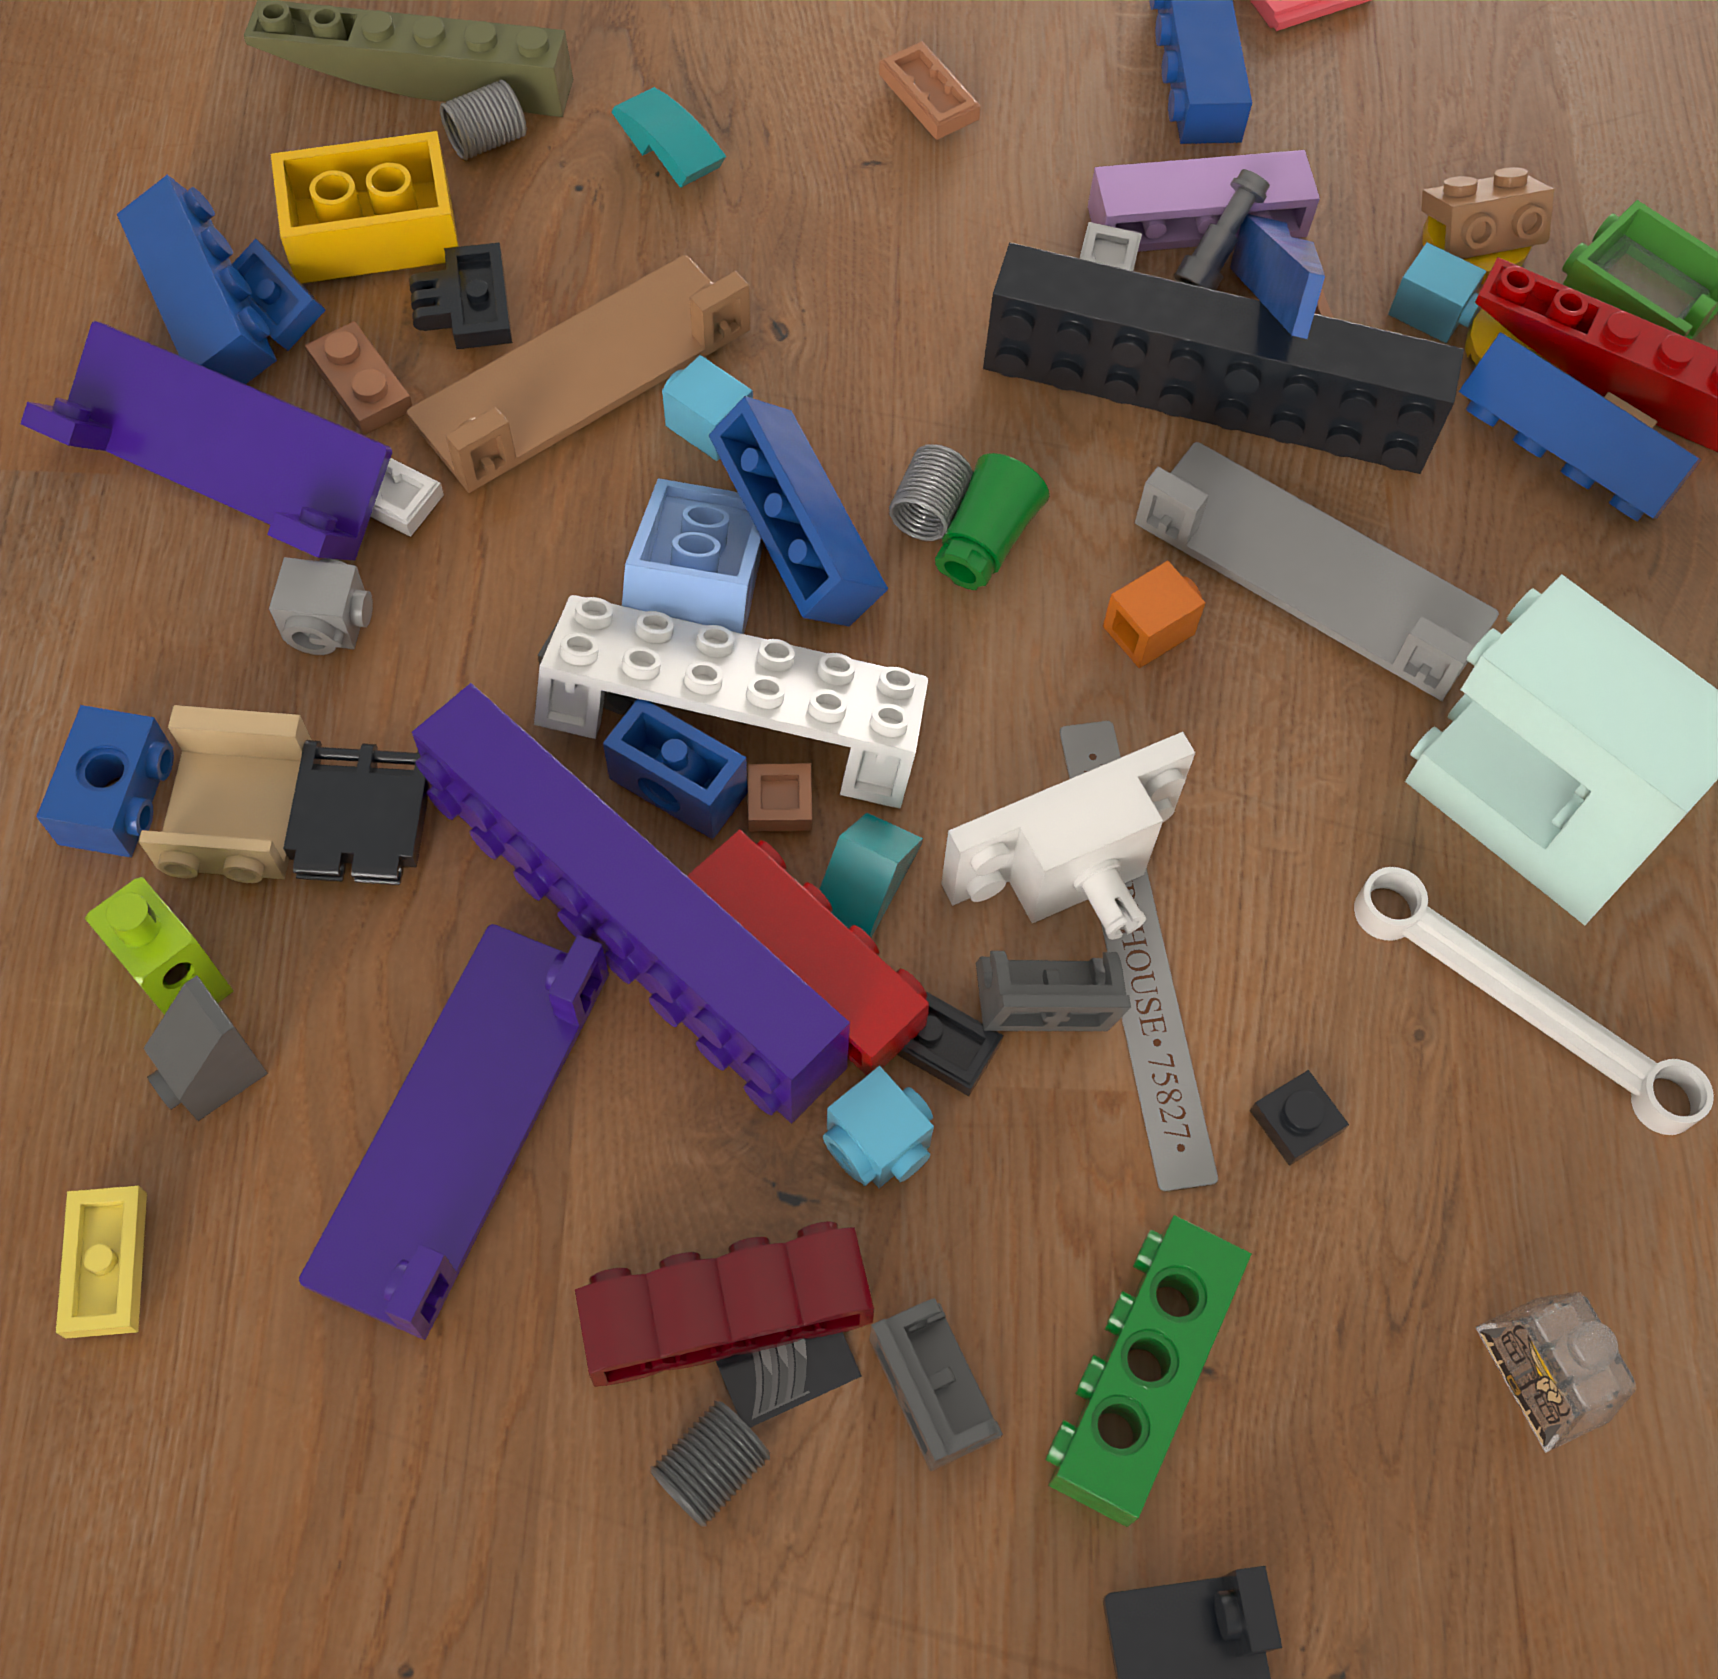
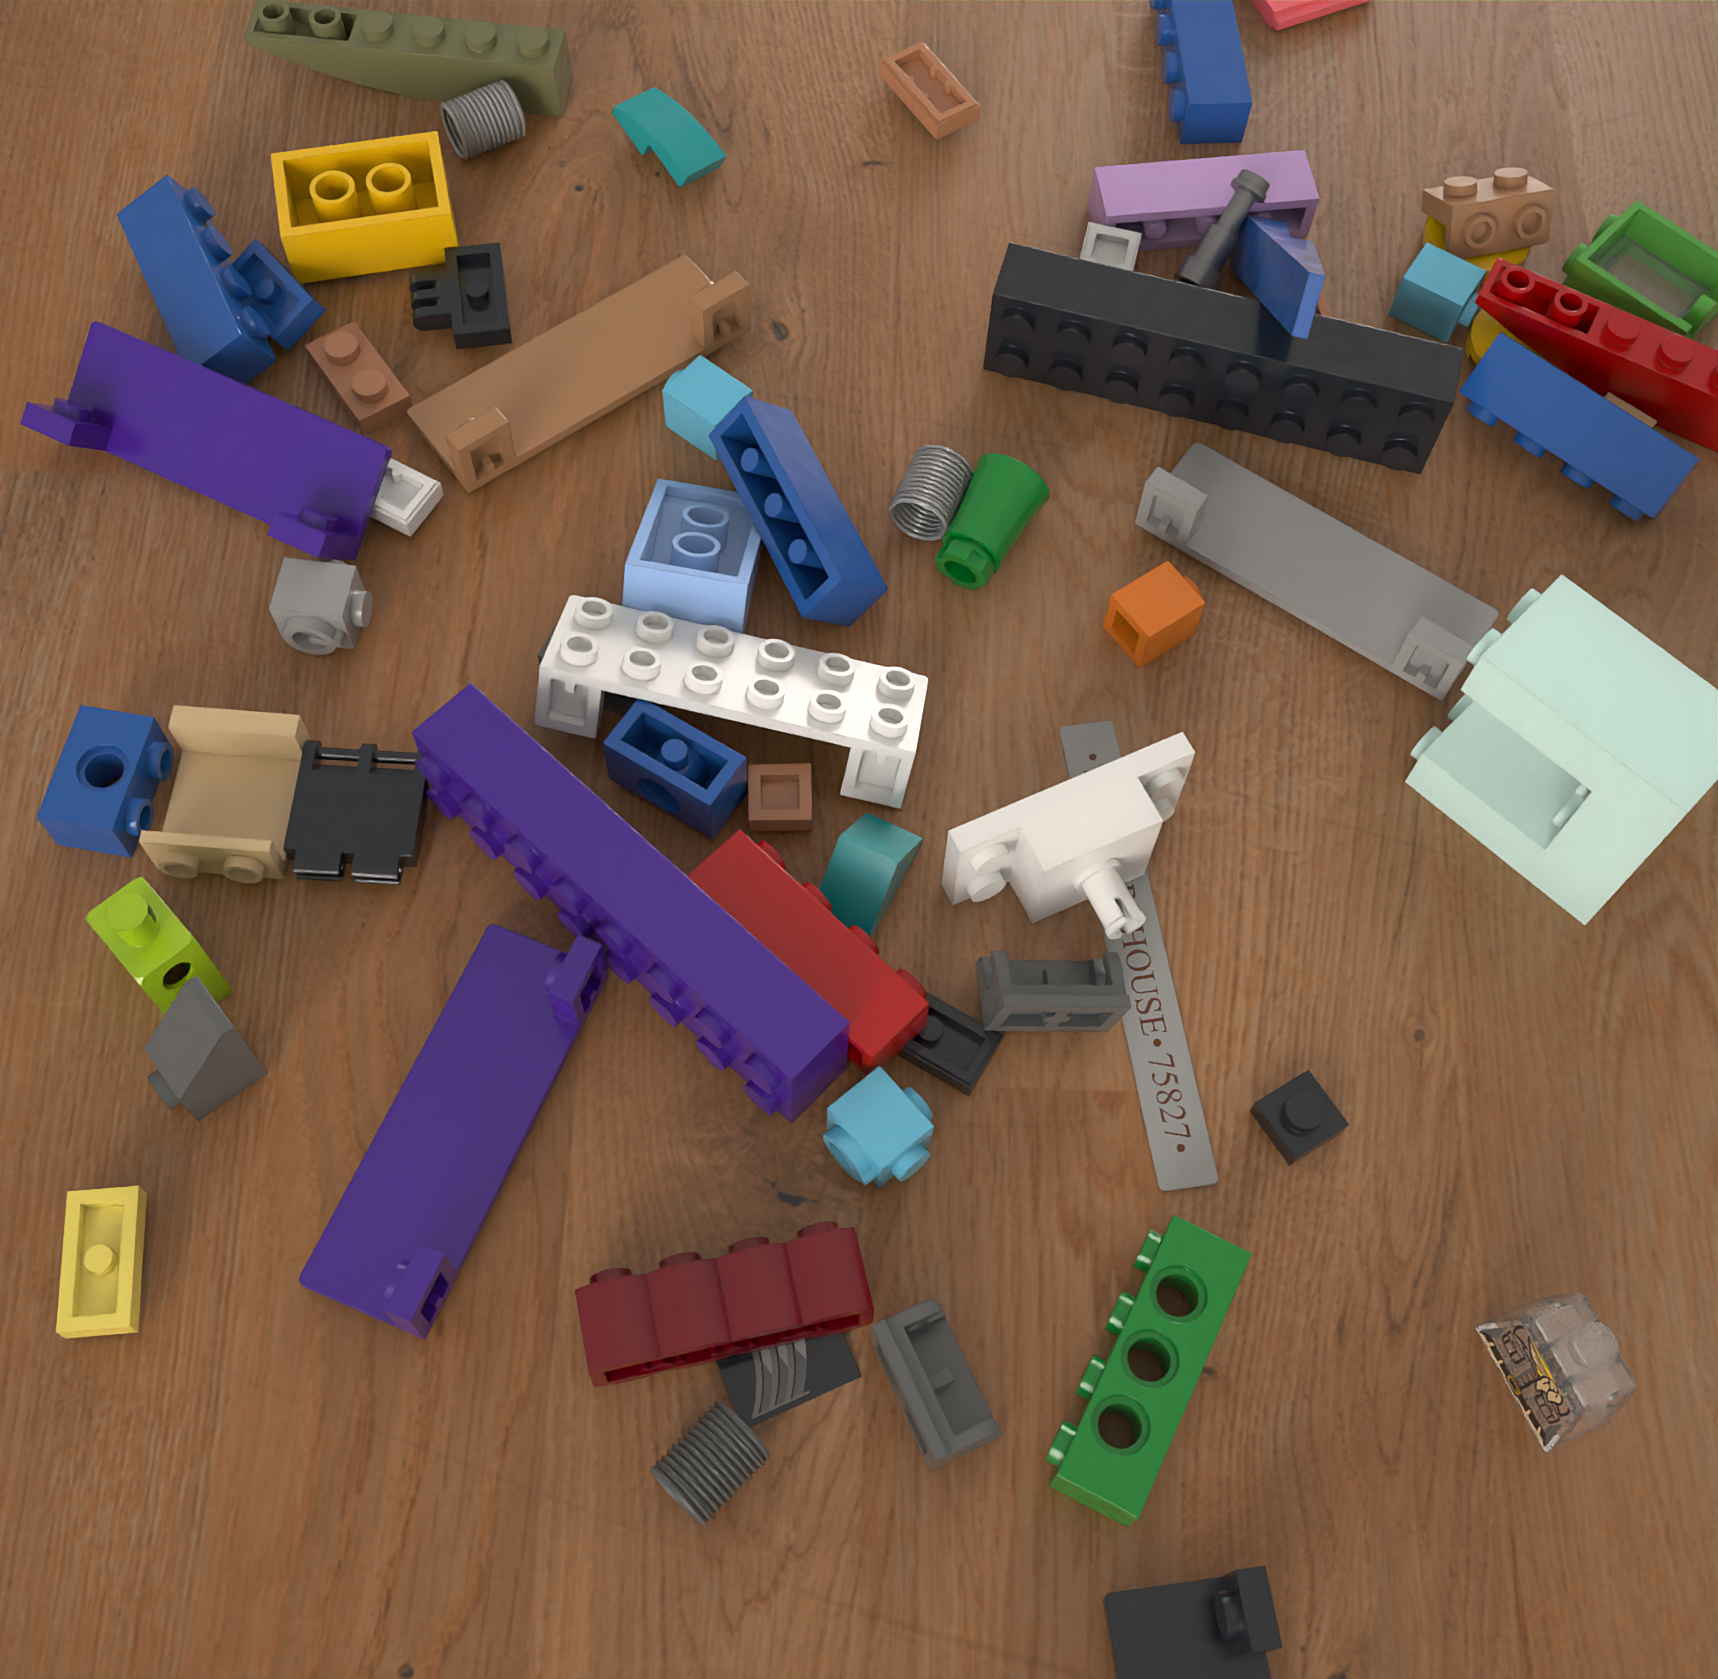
white piece [1354,867,1714,1135] -> none

